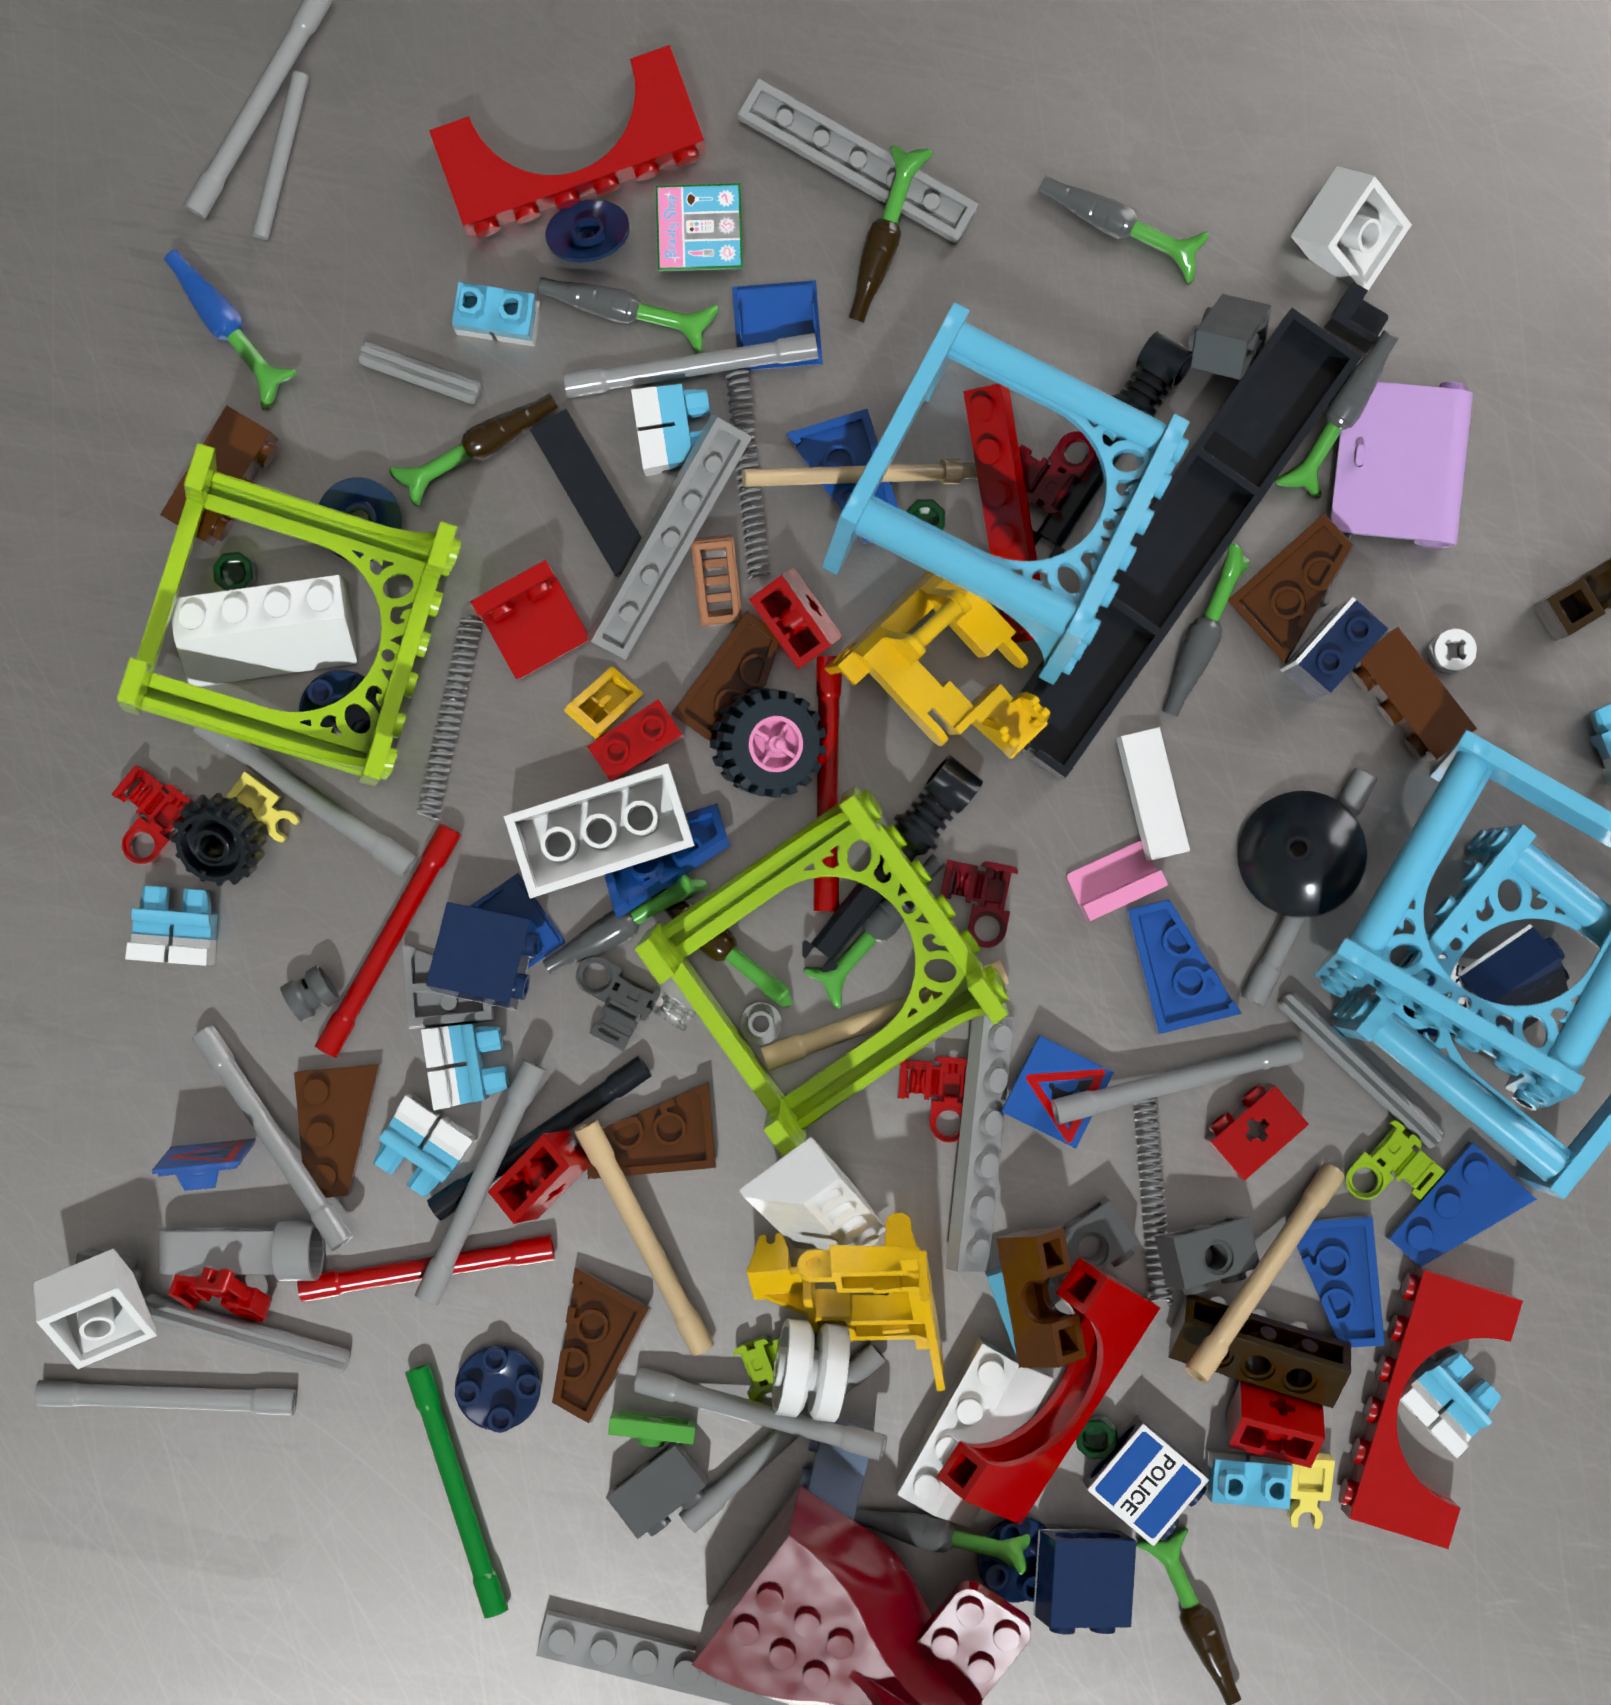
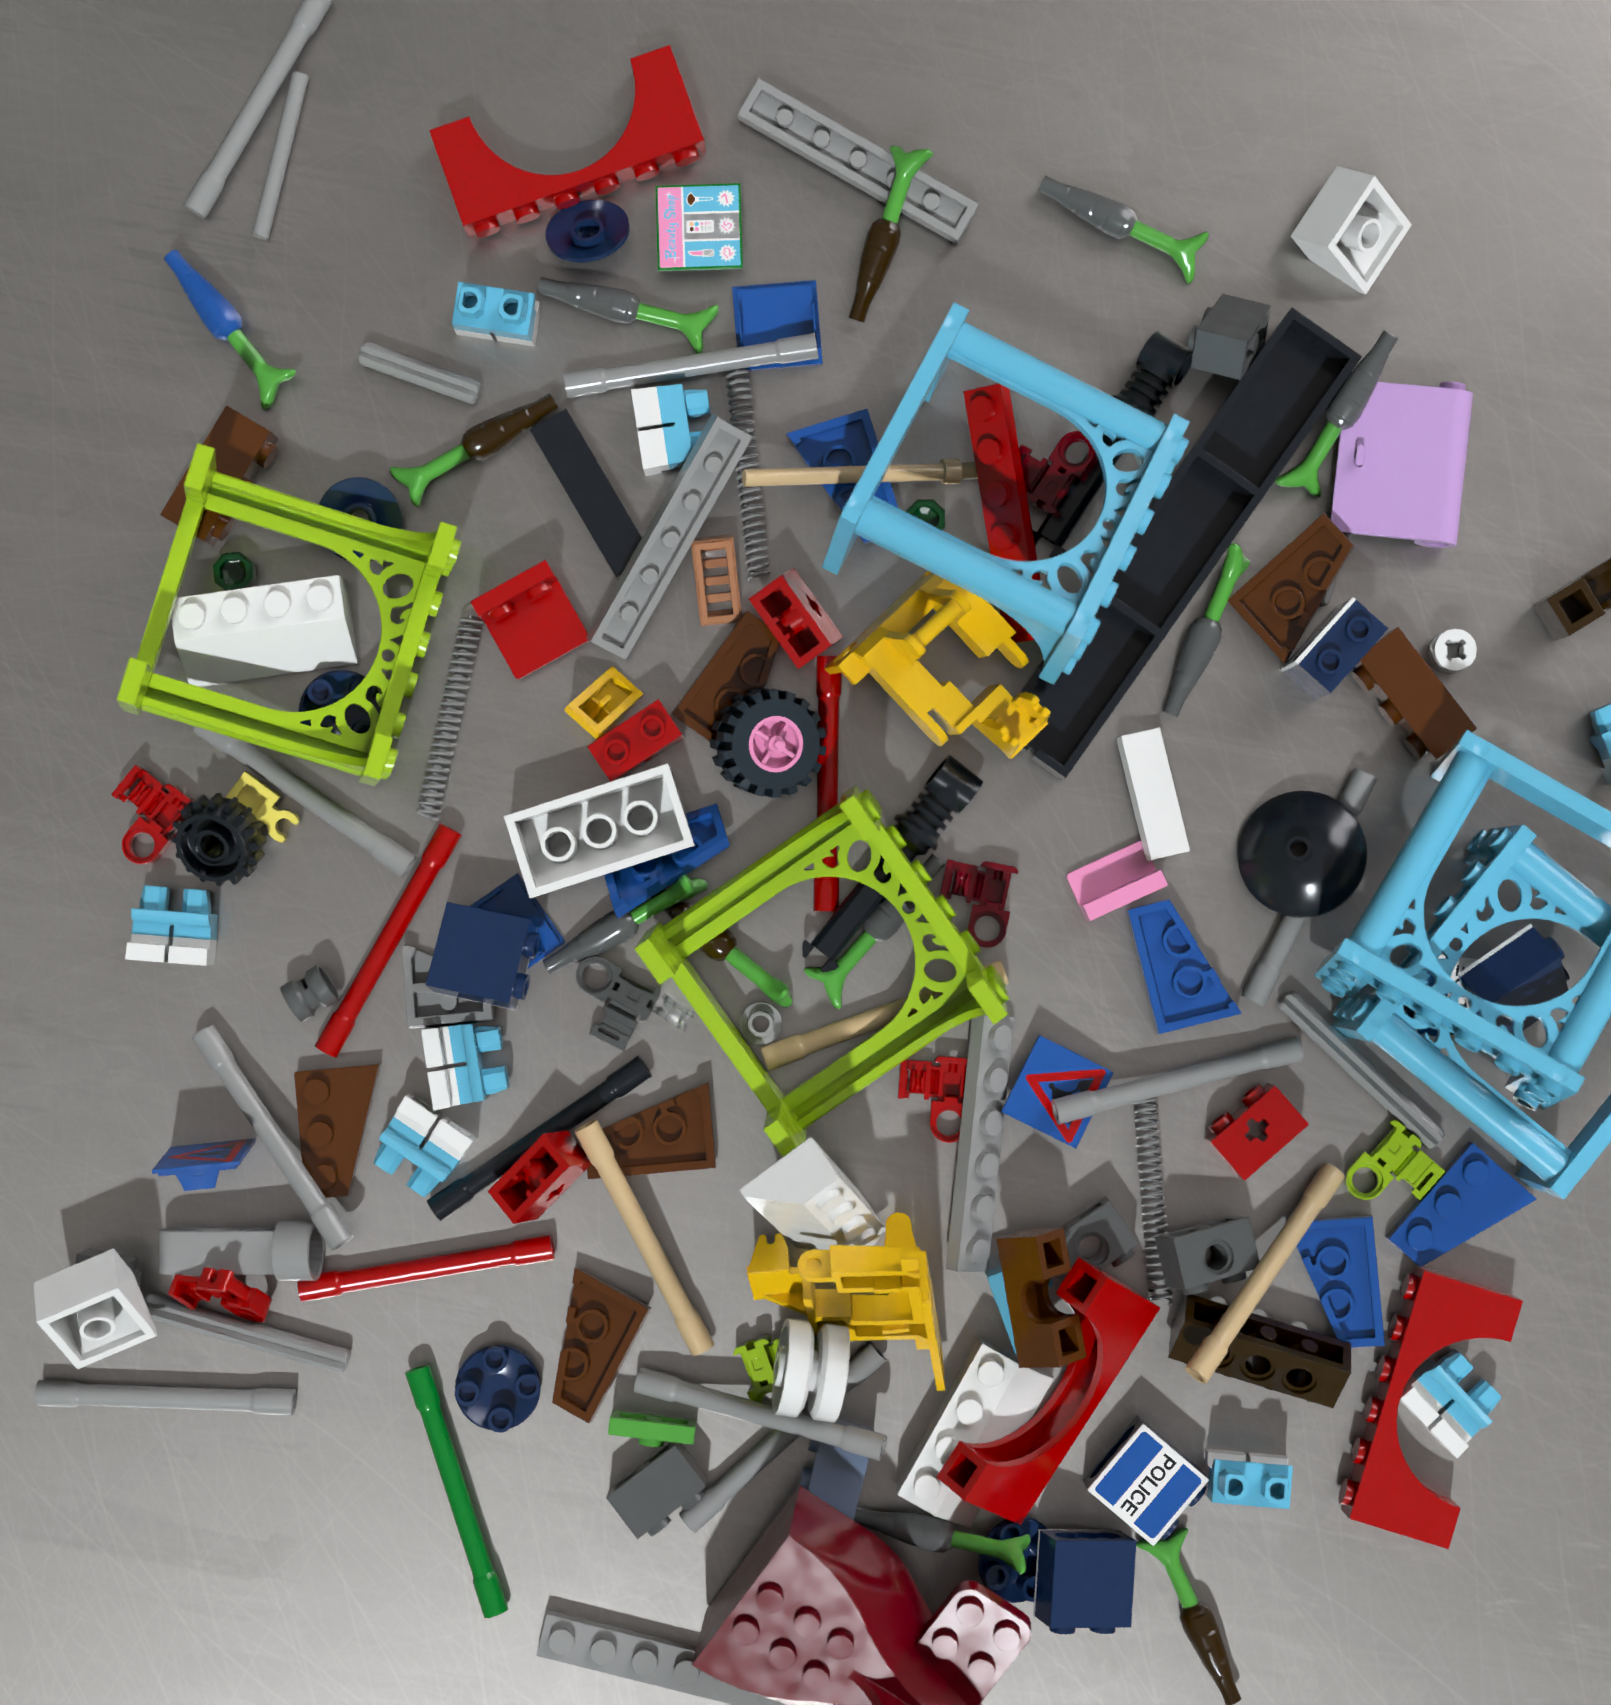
light grey piece [414,1059,546,1306] -> none
dark green tile [1076,1416,1119,1459] -> none
red brick [1227,1381,1325,1468] -> none
light yellow plate [1287,1453,1335,1529] -> none
black panel [1323,282,1389,353] -> none

